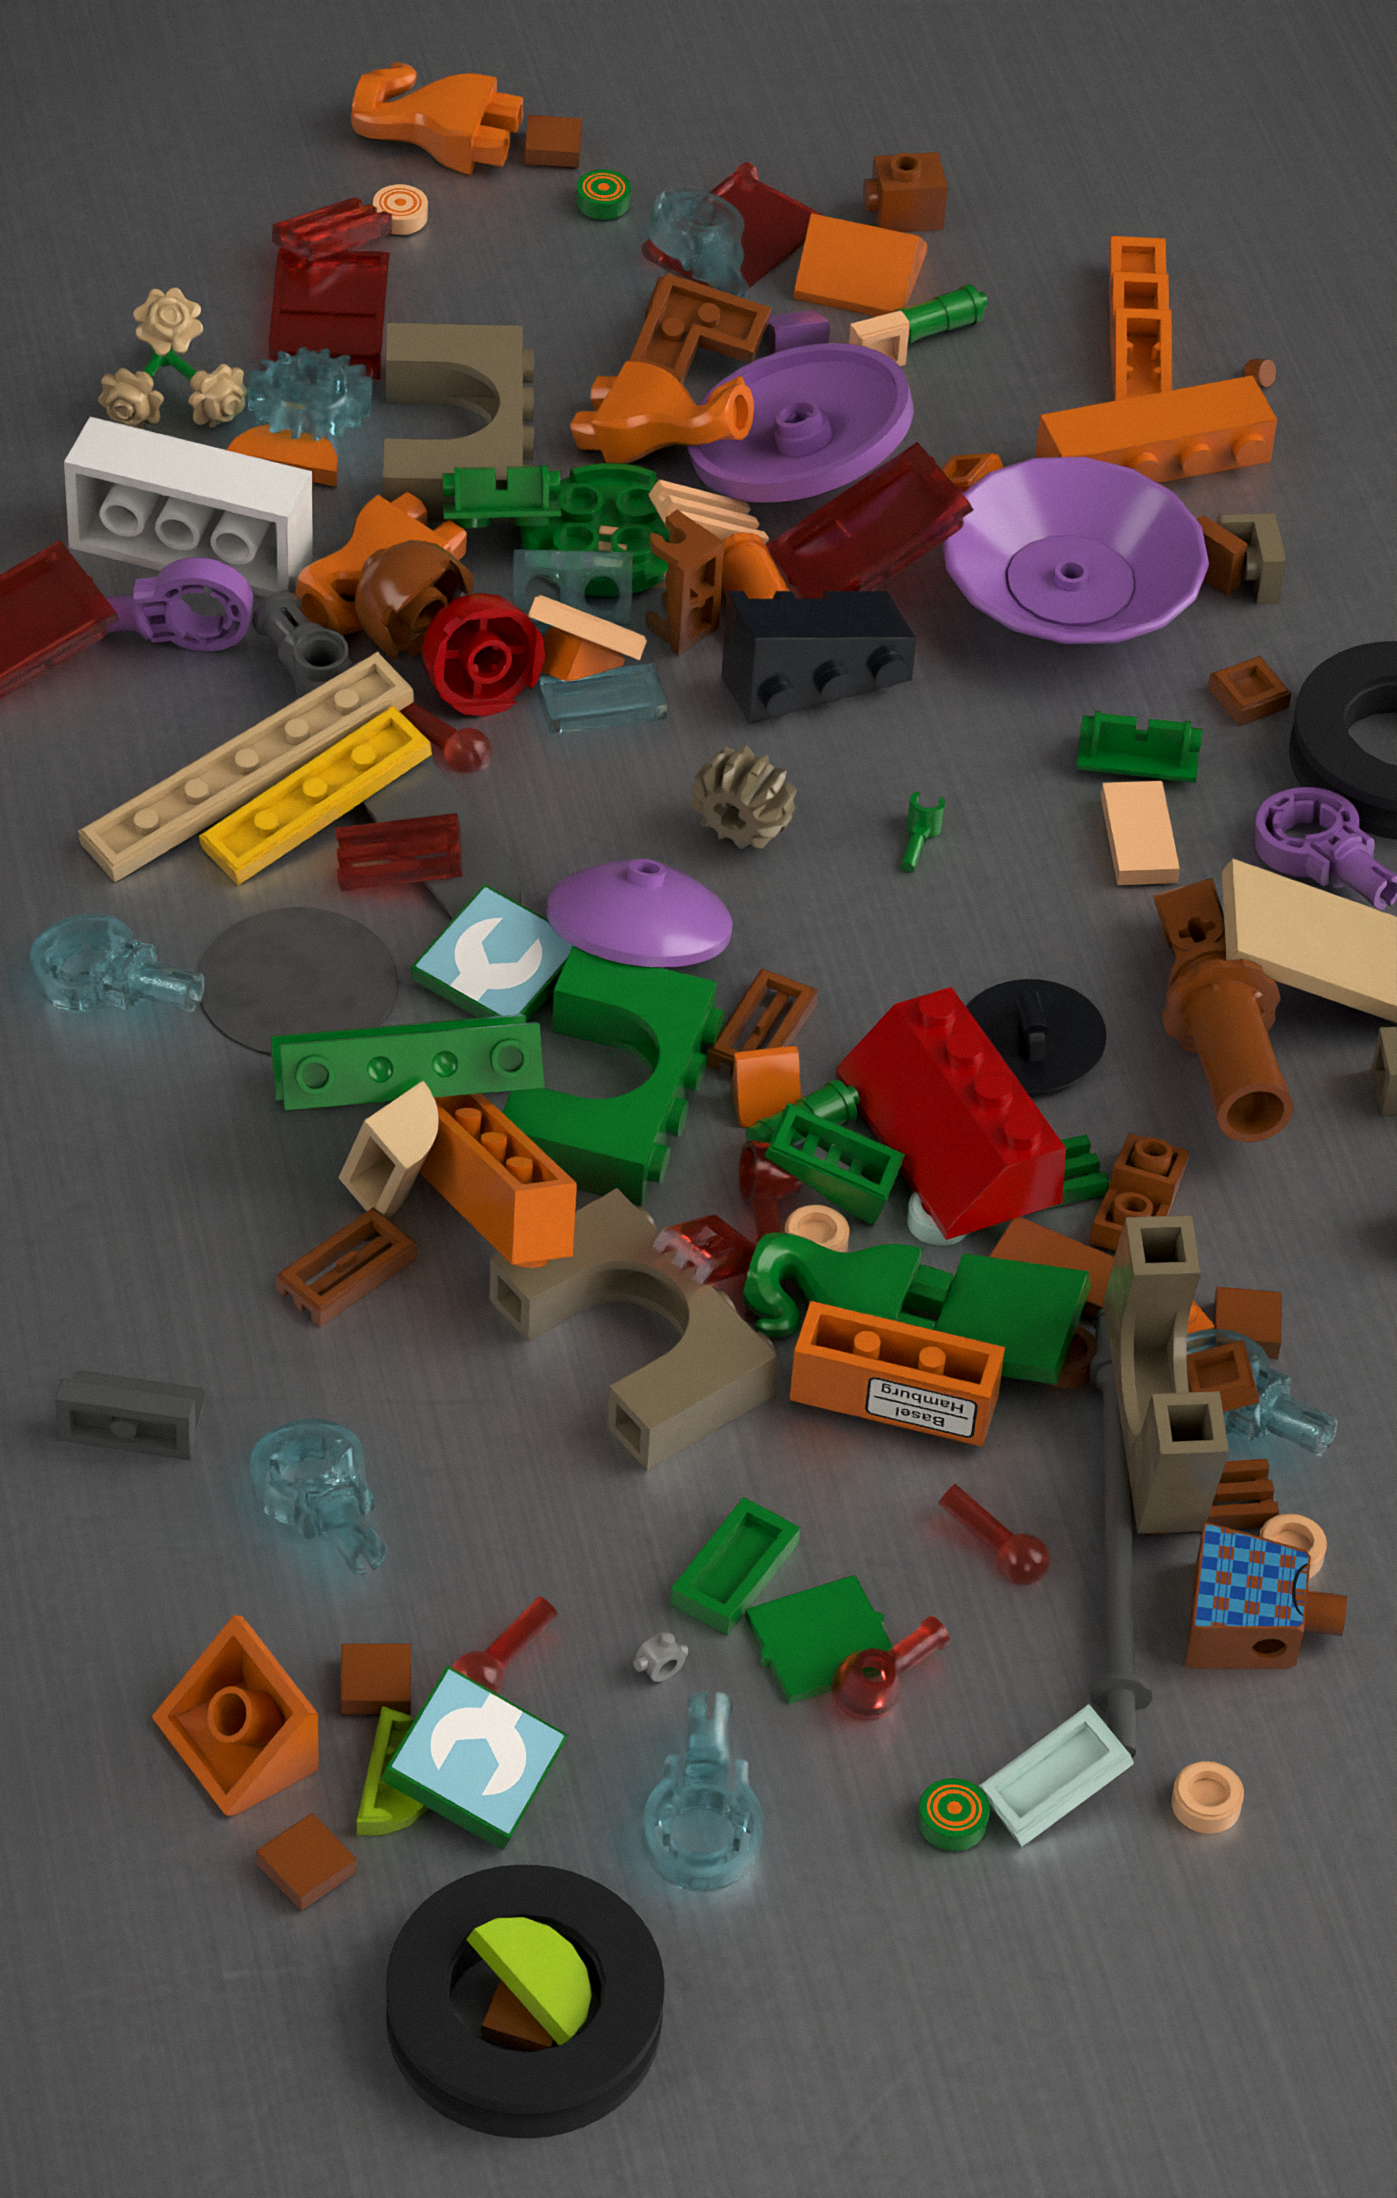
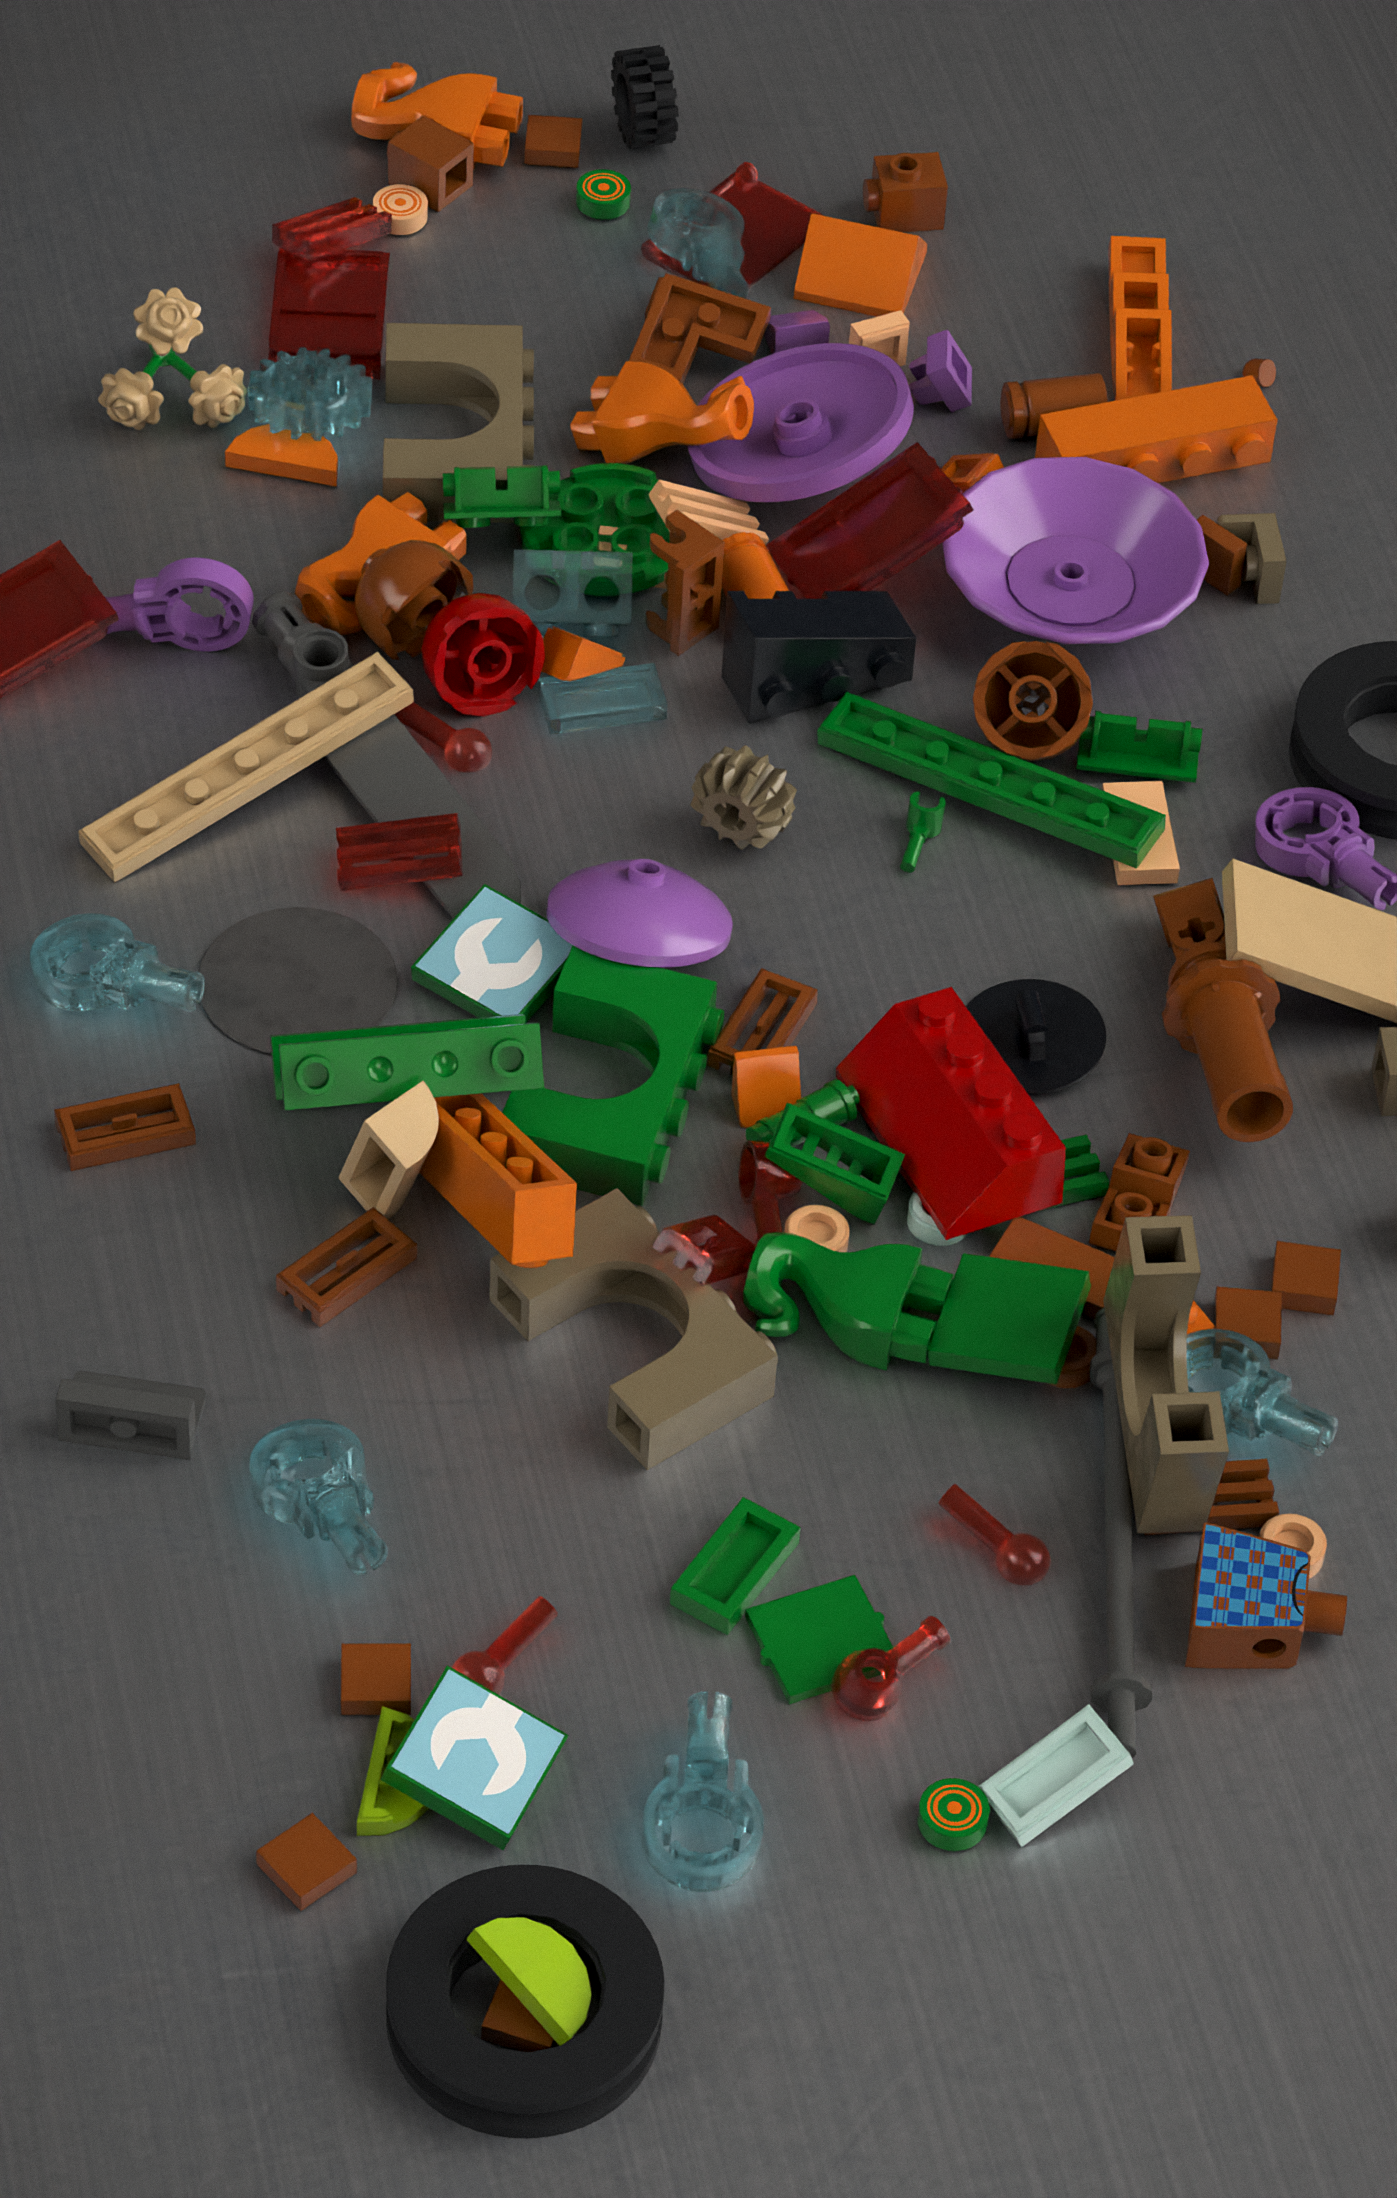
white brick [64,417,313,598] -> none
orange slope [151,1615,319,1816] -> none
yellow tile [199,705,432,886] -> none
light nougat tile [528,594,647,660] -> none
light grey piece [633,1633,688,1682] -> none
orange brick [789,1301,1005,1447] -> none
green piece [895,284,988,345] -> none
light nougat tile [1171,1761,1244,1834] -> none
dark orange tile [1187,1339,1260,1412] -> none
dark orange tile [1208,656,1291,726] -> none
none -> dark orange tile [54,1083,196,1171]
none -> dark orange brick [386,116,474,212]
none -> black tyre [611,45,679,149]
none -> green tile [817,692,1166,868]
none -> medium lavender tile [909,329,972,413]
none -> dark orange cylinder [973,641,1093,762]
none -> dark orange piece [1000,373,1108,439]
none -> dark orange tile [1270,1241,1341,1316]

